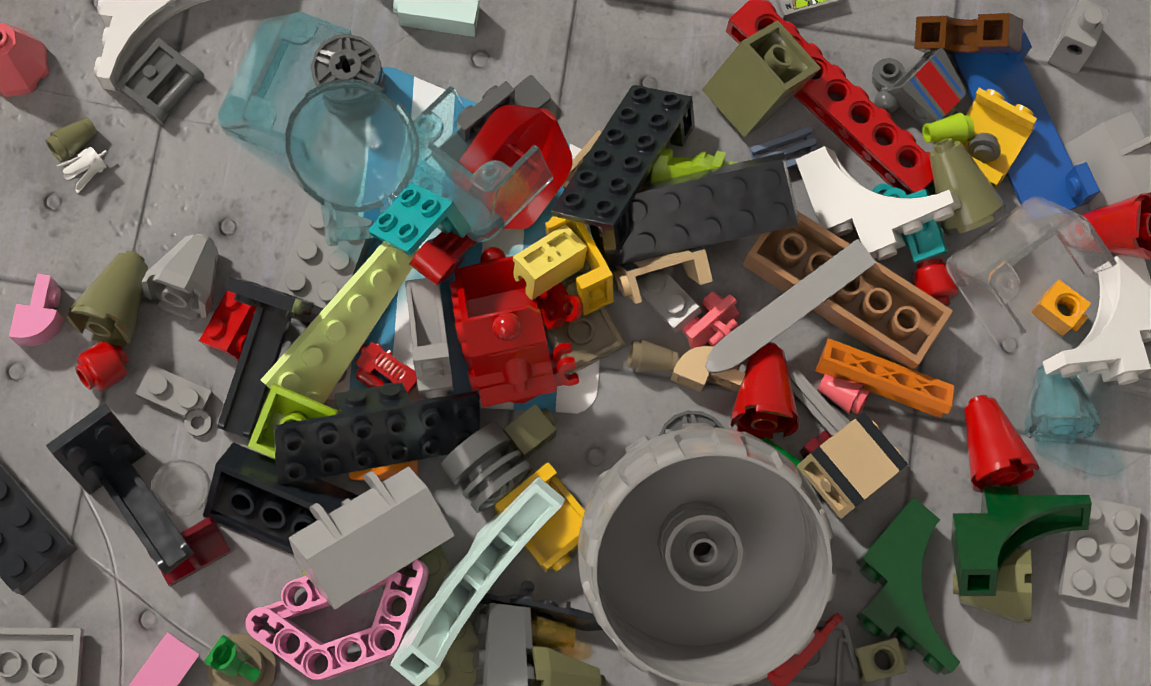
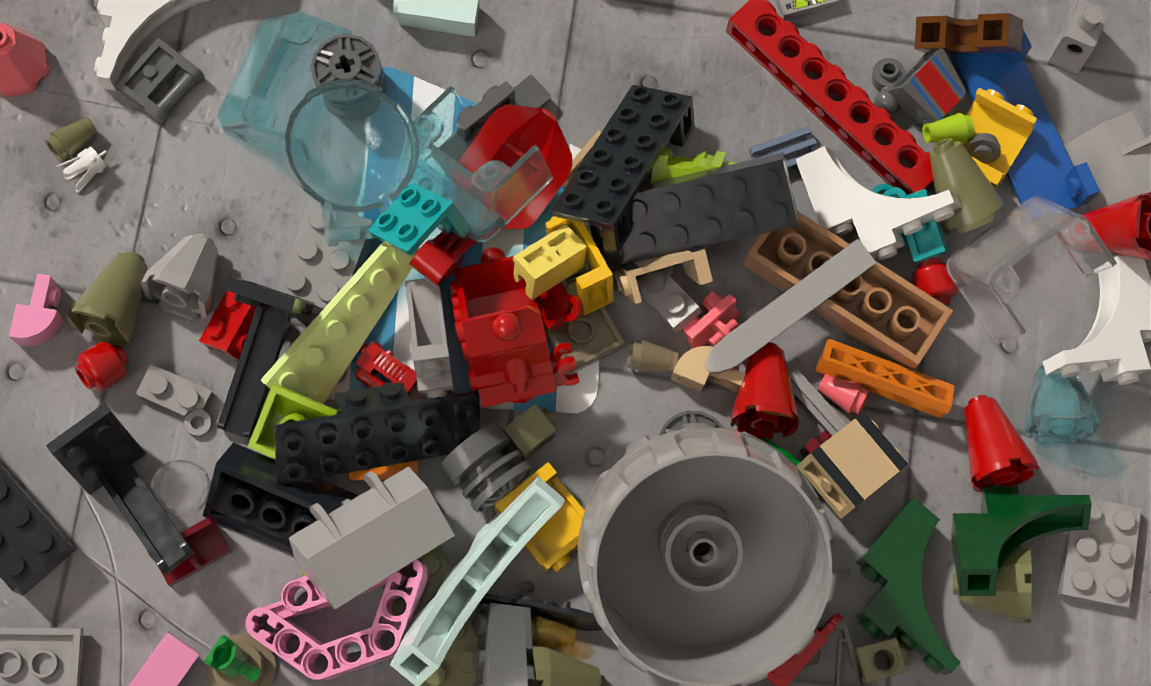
olive slope [702,21,821,137] -> none
light orange brick [1031,279,1091,337] -> none

